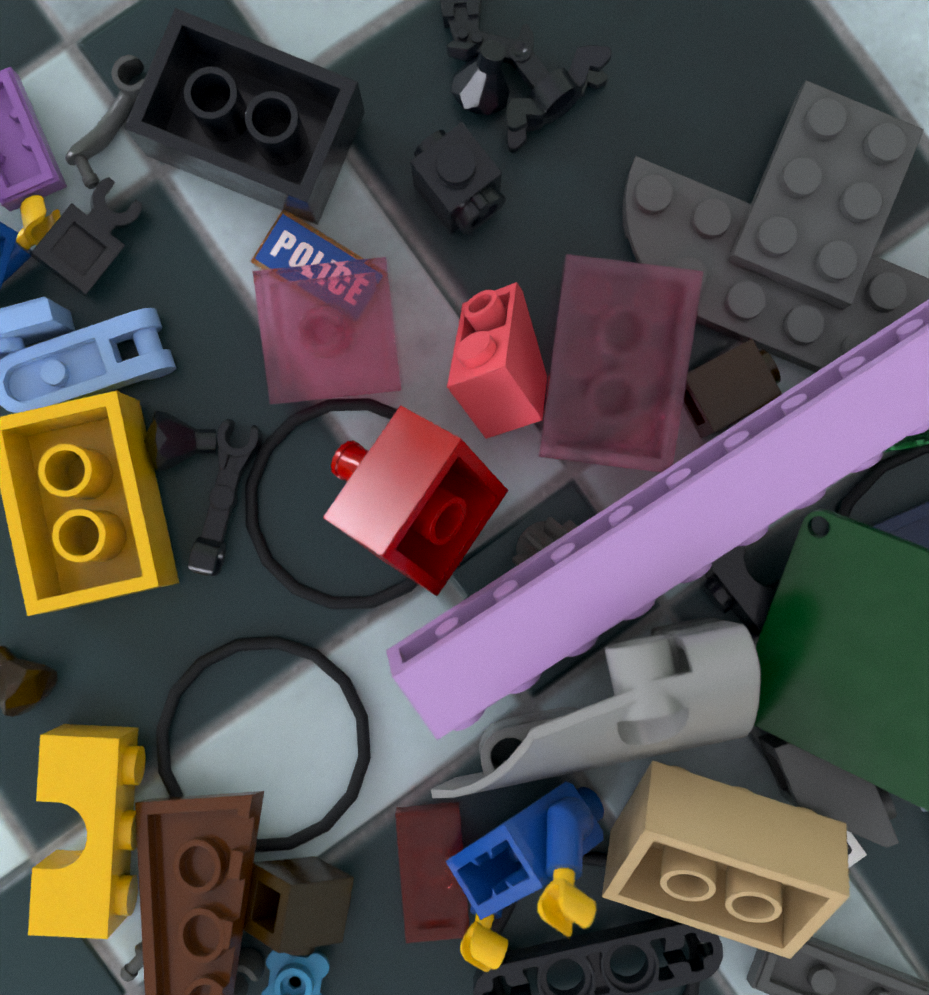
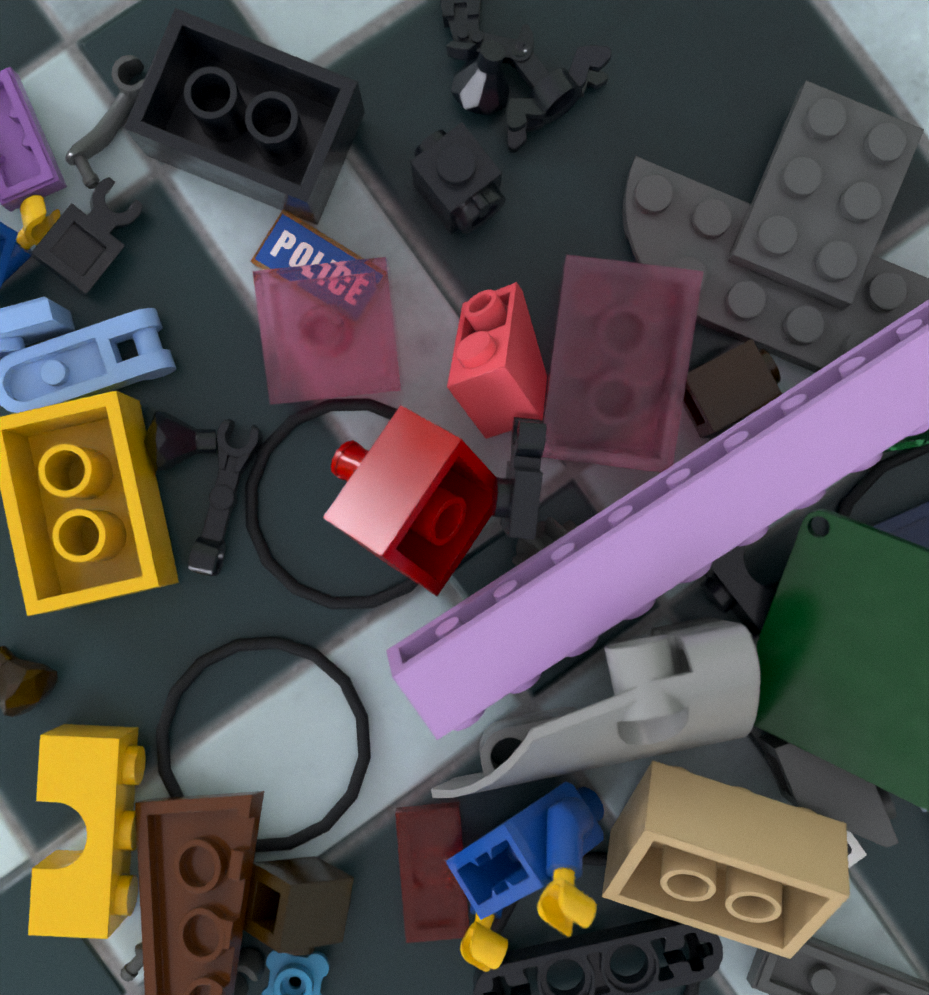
none -> black plate [492,417,547,540]

